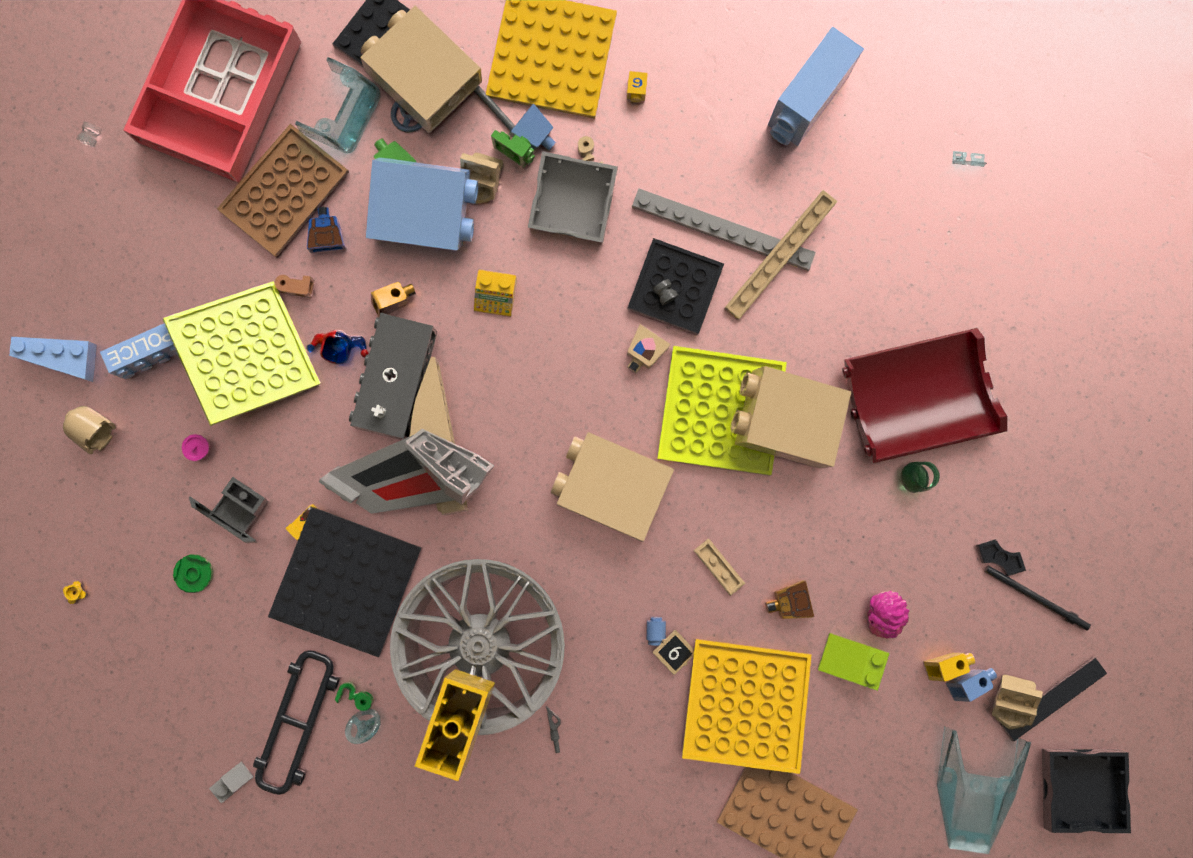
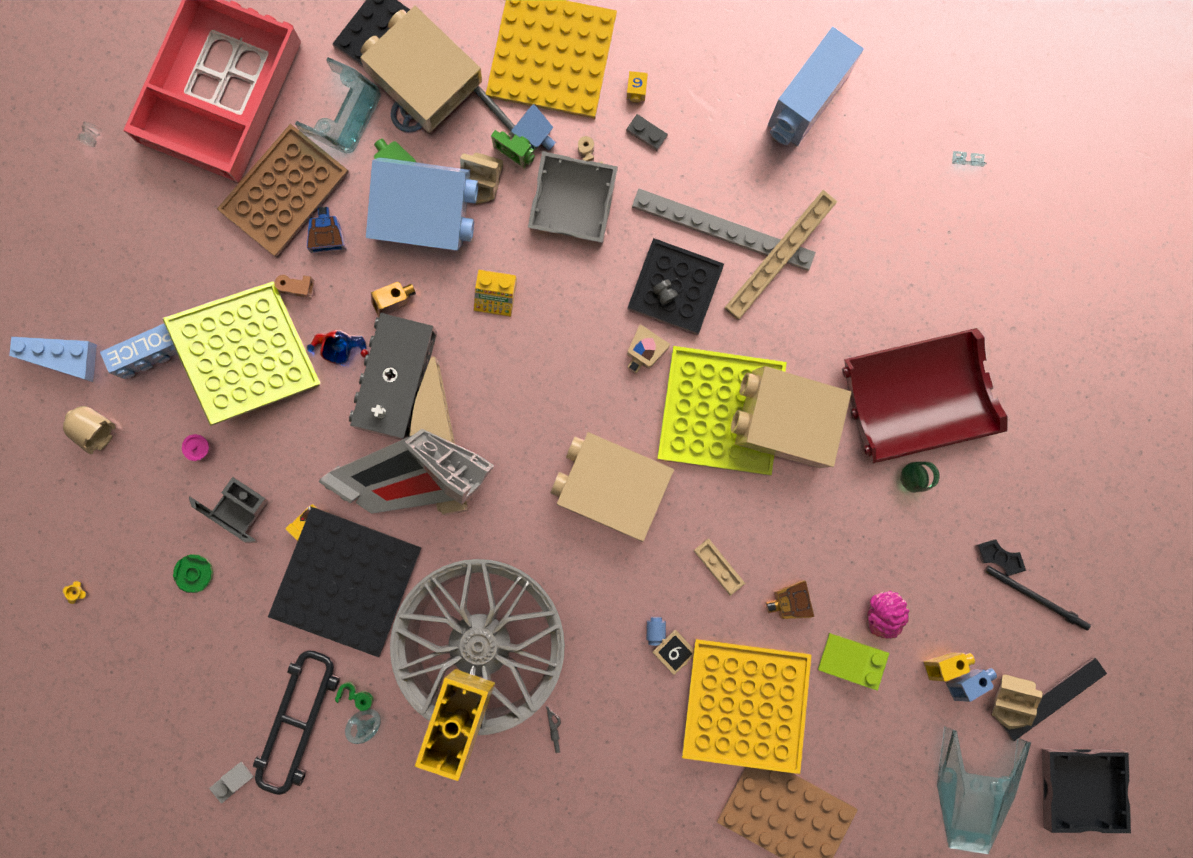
none -> dark grey plate [626,114,668,151]

